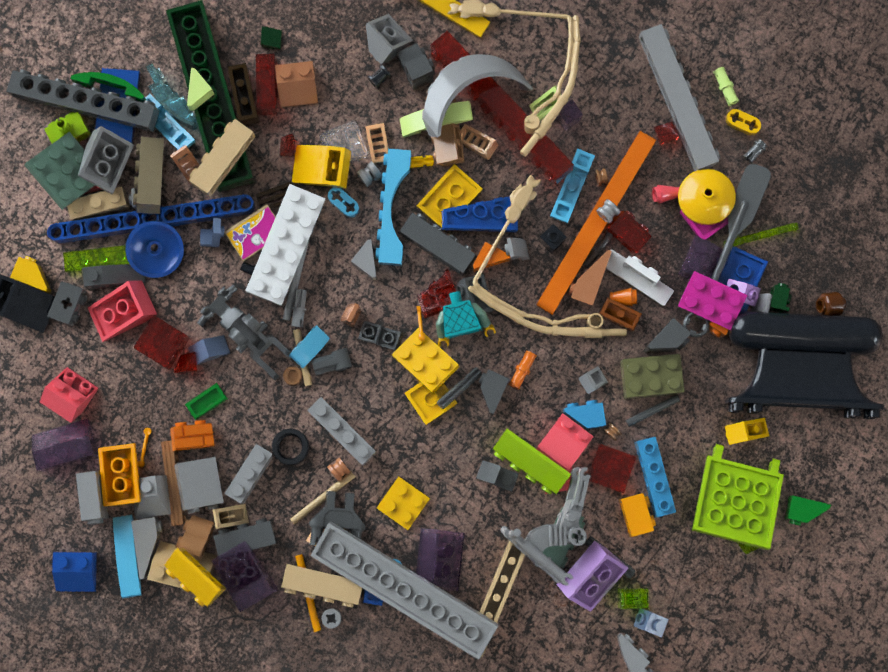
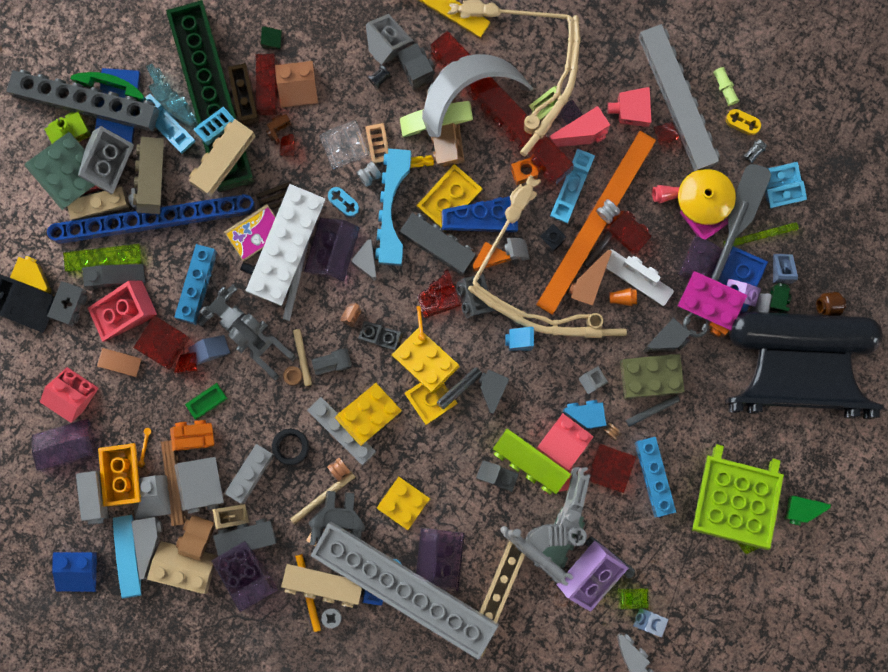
blue dish [125,221,184,278] -> none
yellow slope [164,548,226,607] -> none
nougat slope [170,145,200,184] -> none
yellowish green slope [187,68,214,111] -> none
sand blue bracket [200,218,225,247] -> none
medium azure slope [289,325,330,368] -> none
light grey axle [291,289,307,328] -> none
yellow slope [292,145,351,189] -> none
torso [436,291,496,347] -> none
light nougat slope [460,124,498,160] -> none
orange pin [509,350,537,390] -> none
medium nougat bush [595,168,608,186] -> none
dark orange slope [599,297,642,332] -> none
light orange brick [619,493,656,537] -> none
yellow slope [725,418,769,445] -> none
none -> nougat slope [97,348,141,377]
none -> dark azure brick [175,244,217,325]
none -> medium azure slope [193,107,234,146]
none -> reddish brown bracket [266,114,292,144]
none -> clear purple slope [303,218,360,282]
none -> yellow plate [335,383,402,446]
none -> dark azure slope [505,327,534,351]
none -> orange brick [510,157,541,185]
none -> coral slope [547,106,610,148]
none -> coral torso [607,87,651,127]
none -> medium azure slope [765,162,807,208]
none -> sand blue slope [773,254,798,284]

